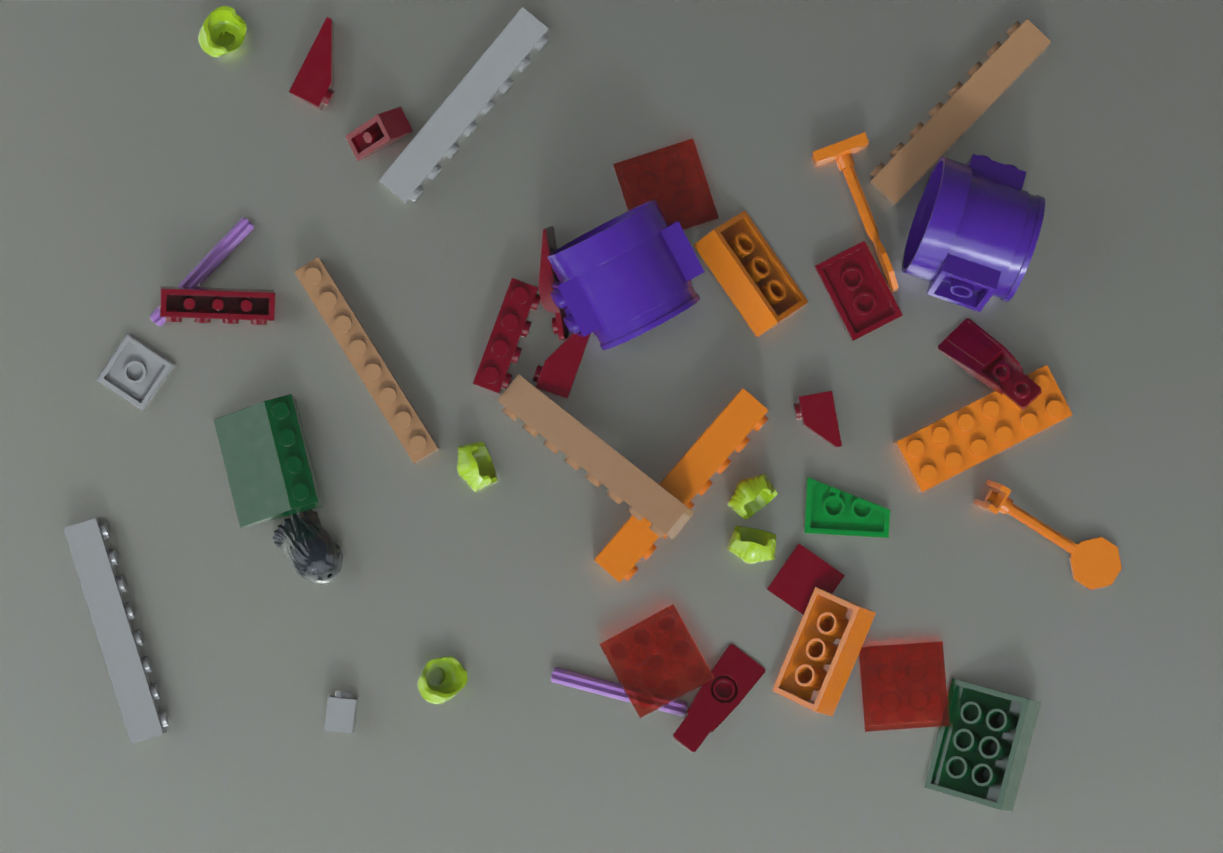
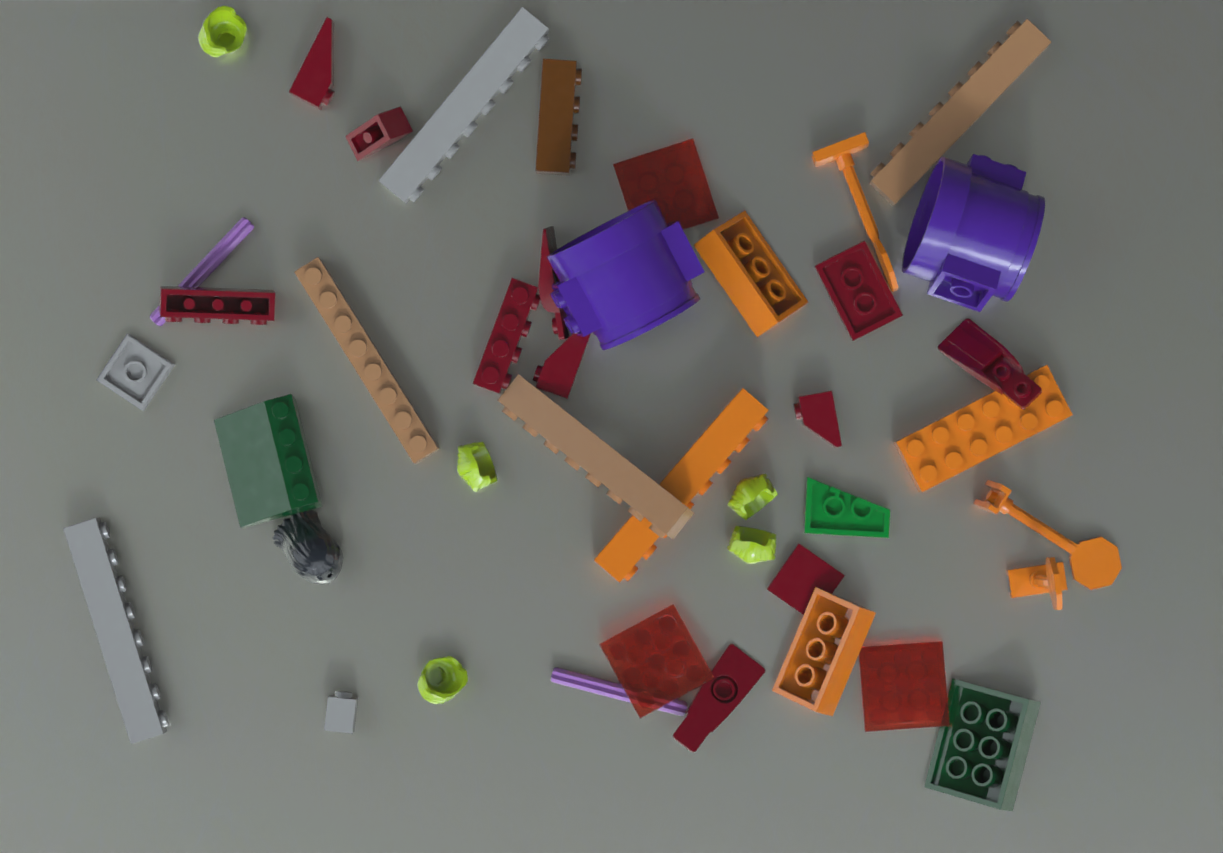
none -> reddish brown brick [535,59,582,176]
none -> orange piece [1006,557,1068,610]

